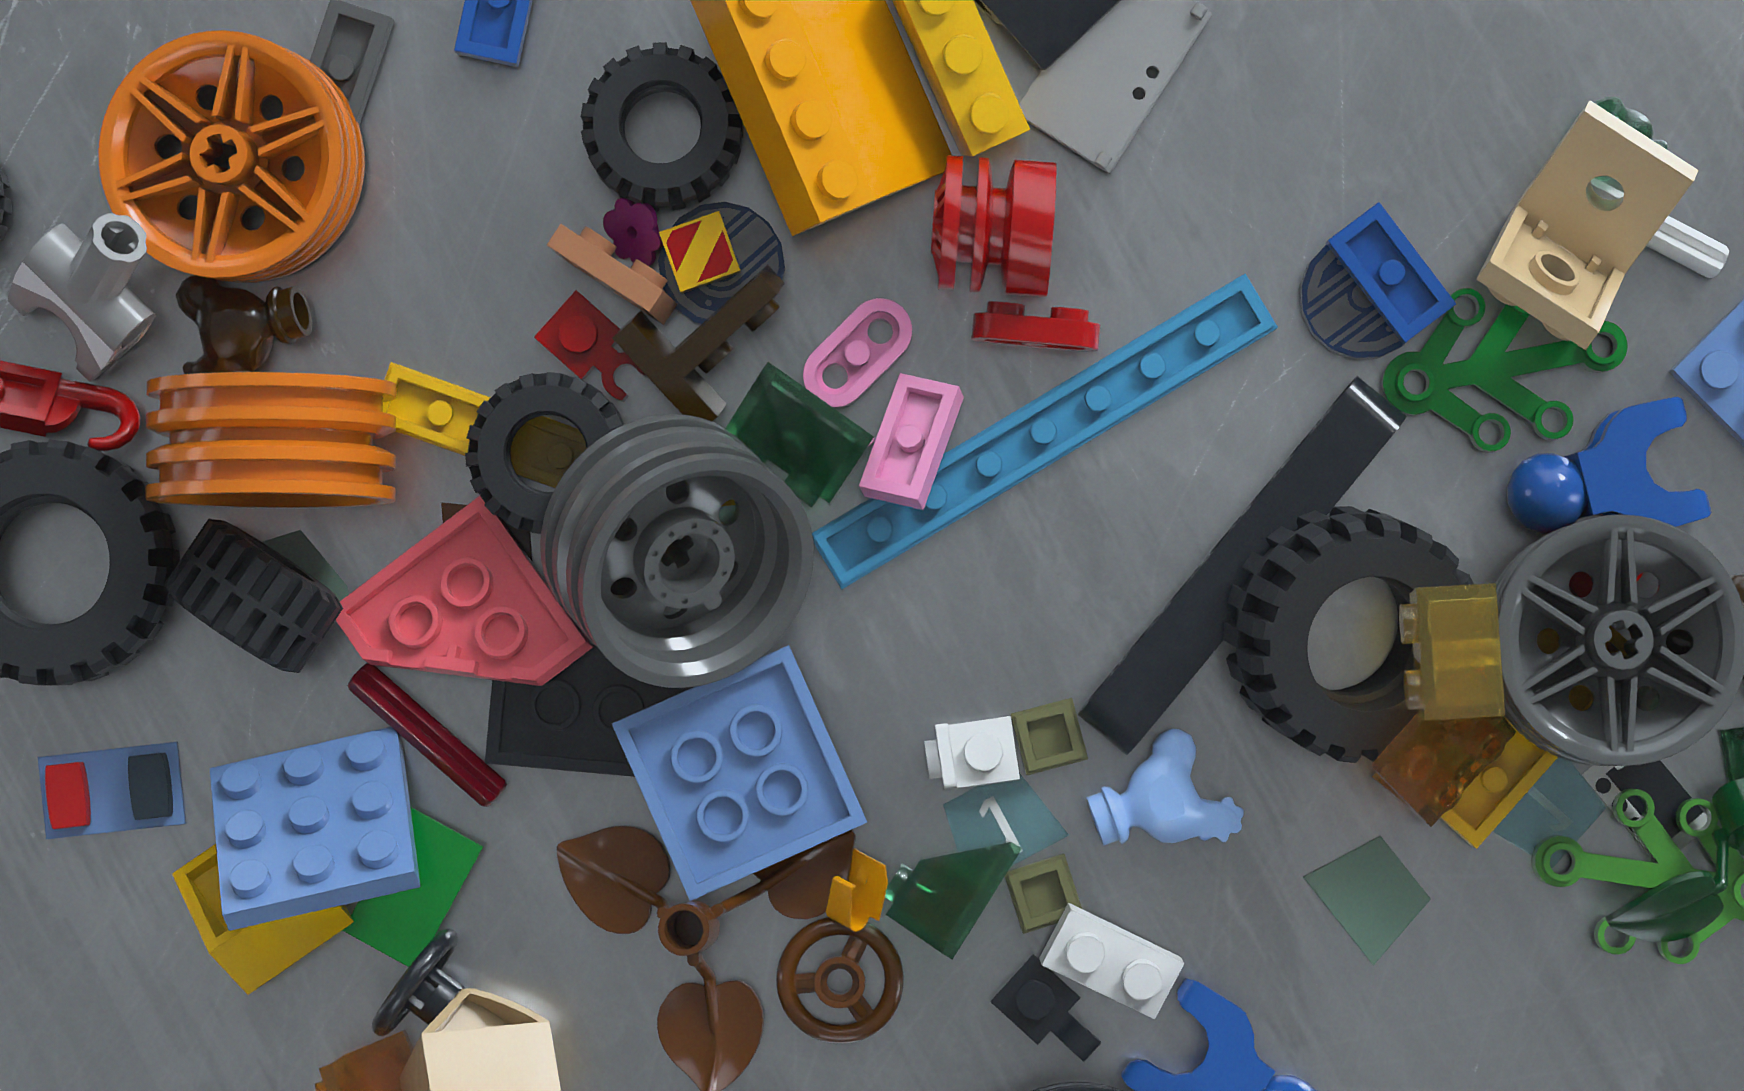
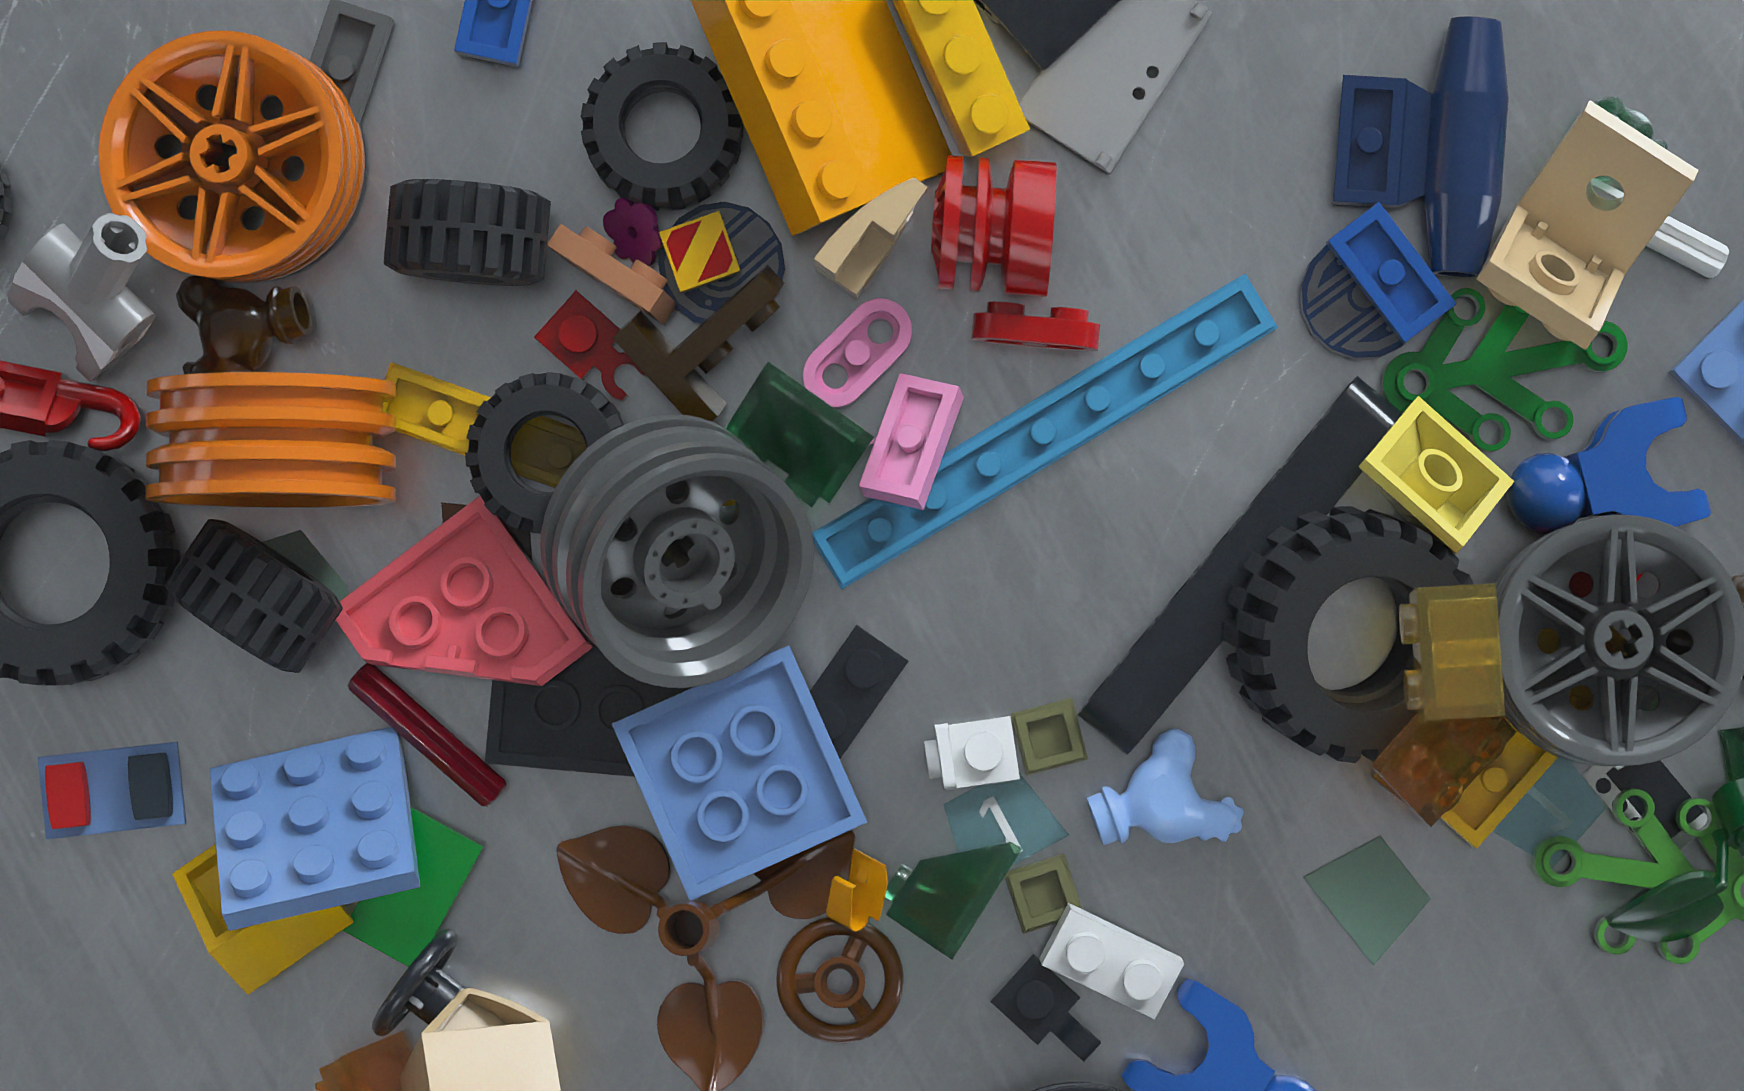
none -> black tyre [383,179,551,286]
none -> black plate [810,625,909,759]
none -> tan slope [814,178,928,300]
none -> dark blue plate [1333,16,1509,278]
none -> light yellow slope [1359,396,1514,554]

